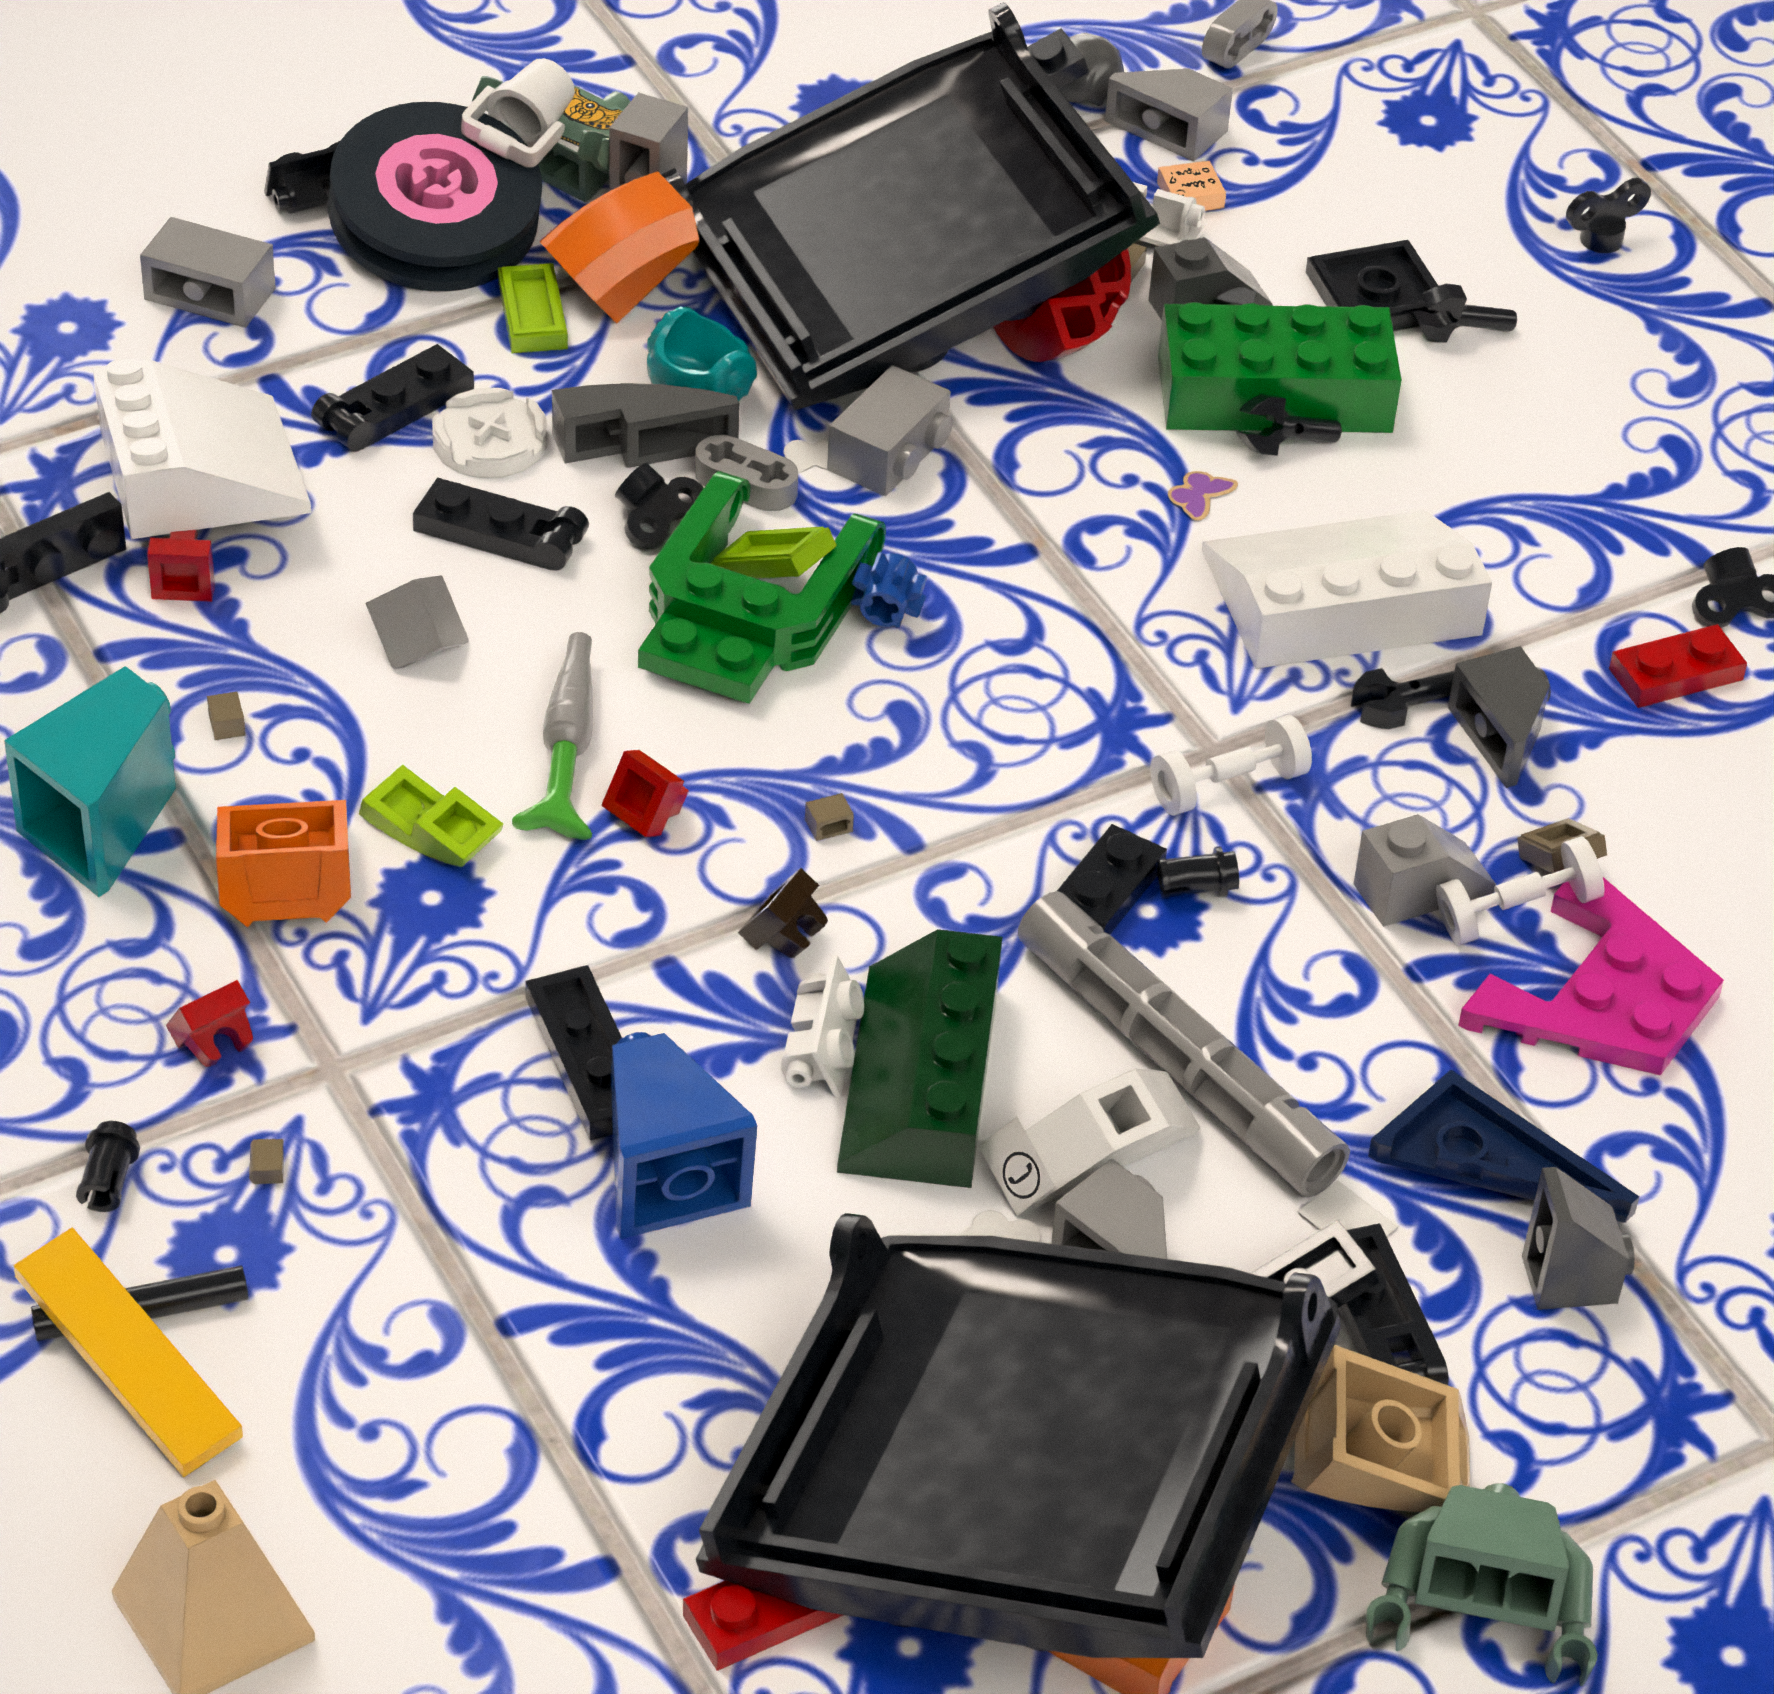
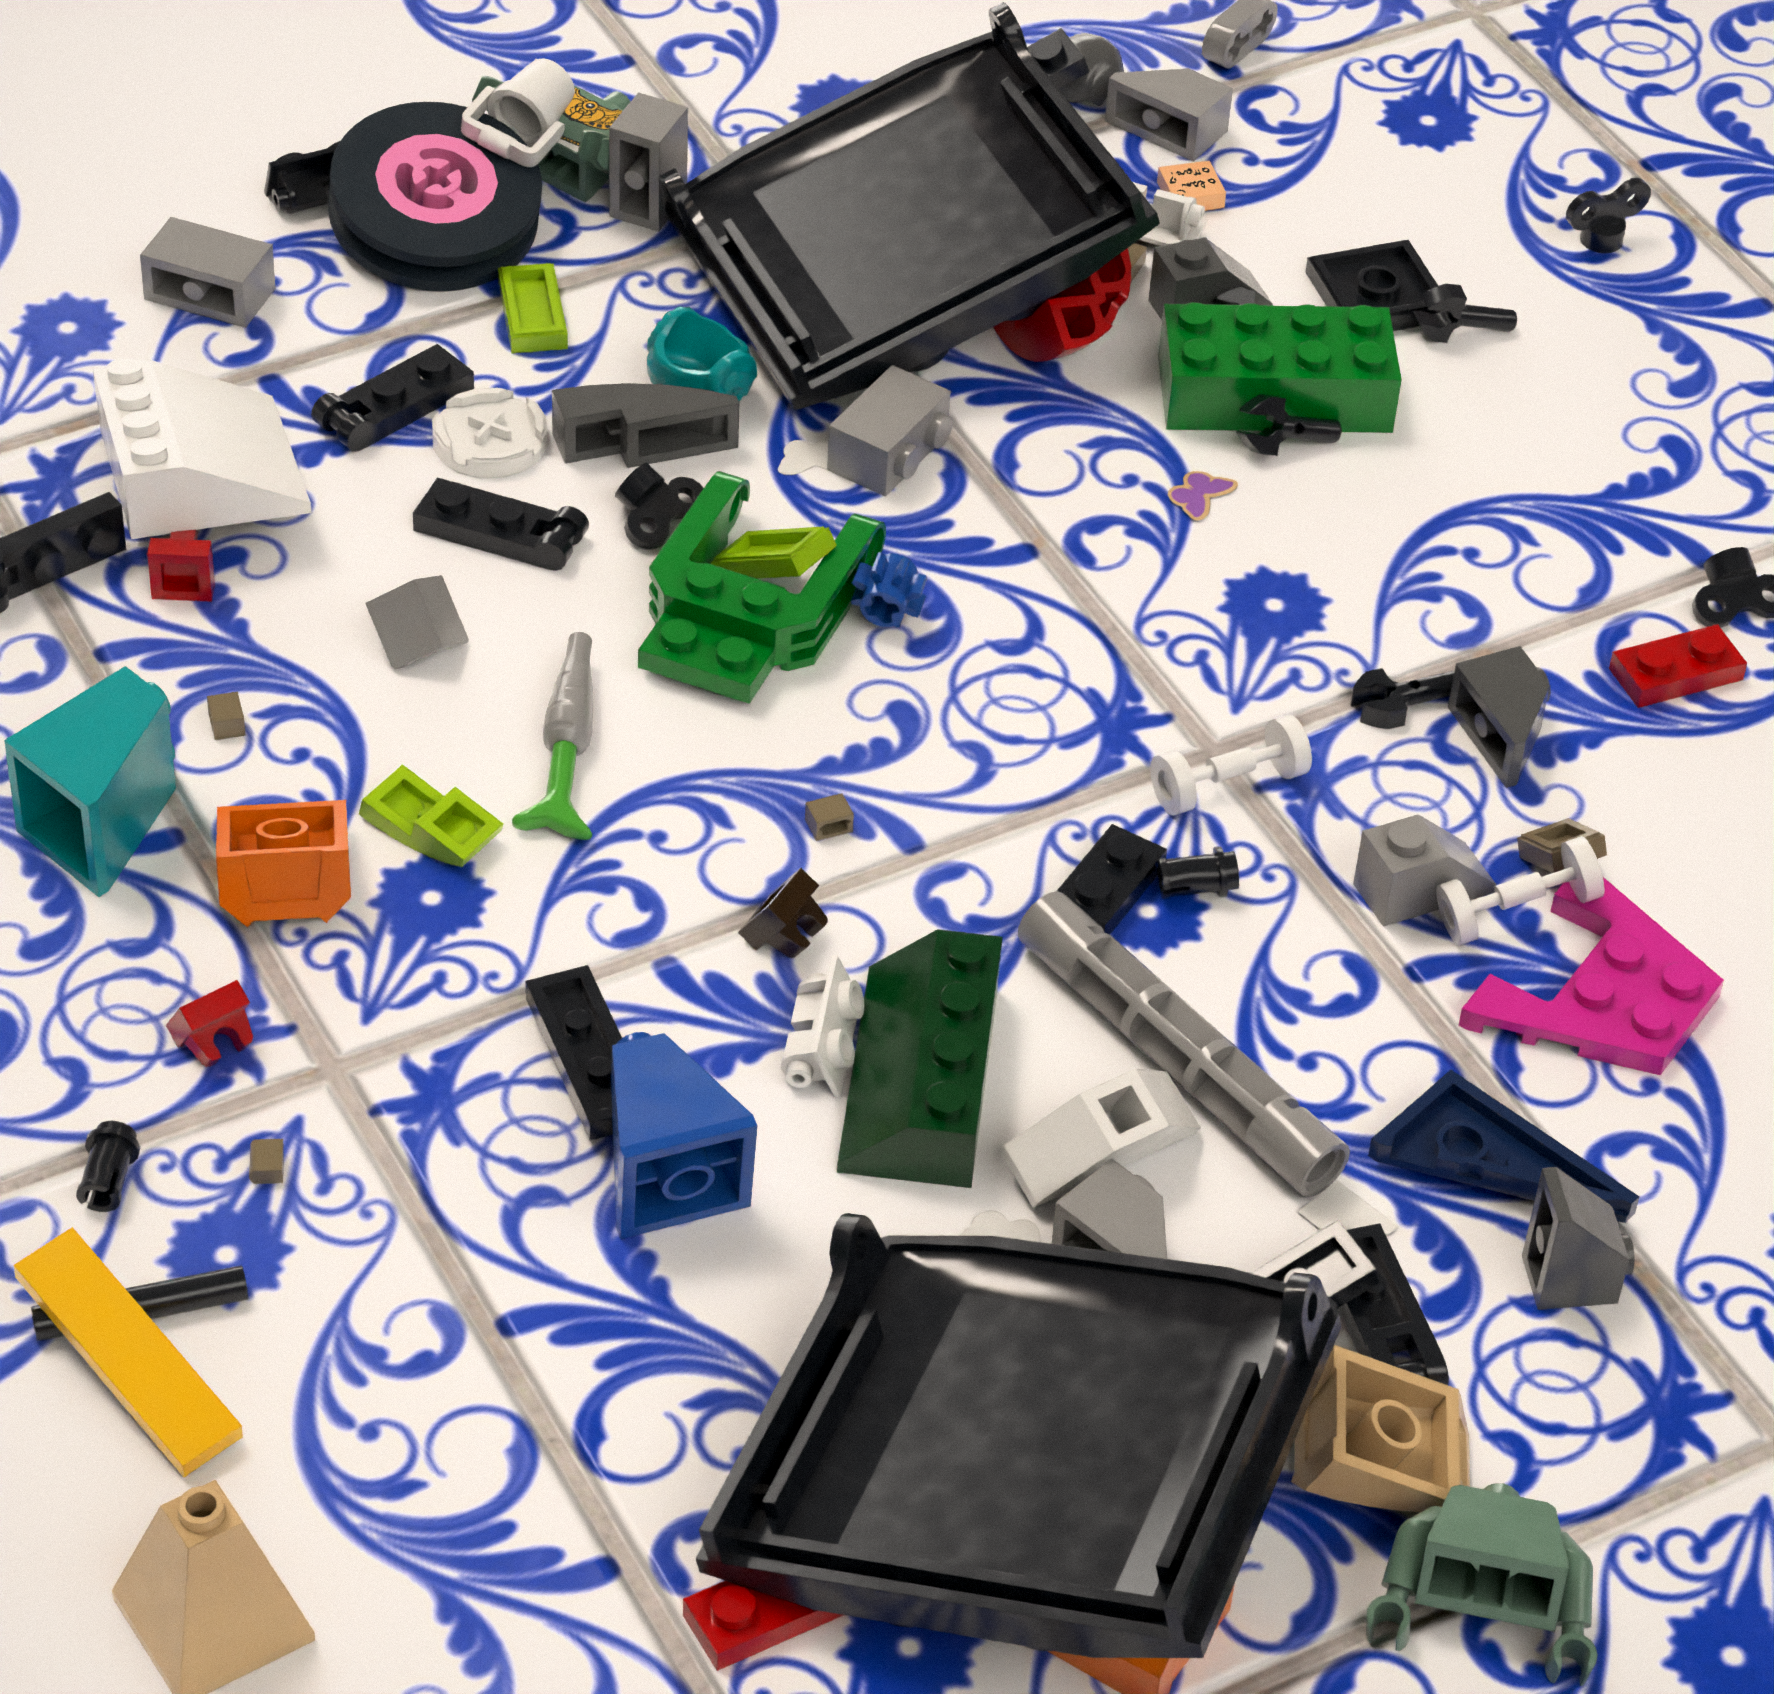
orange slope [539,171,699,323] -> none
red tile [601,749,689,837] -> none
light grey beam [695,435,798,511] -> none
white sticker [978,1116,1056,1217] -> none
white slope [1202,510,1493,669] -> none

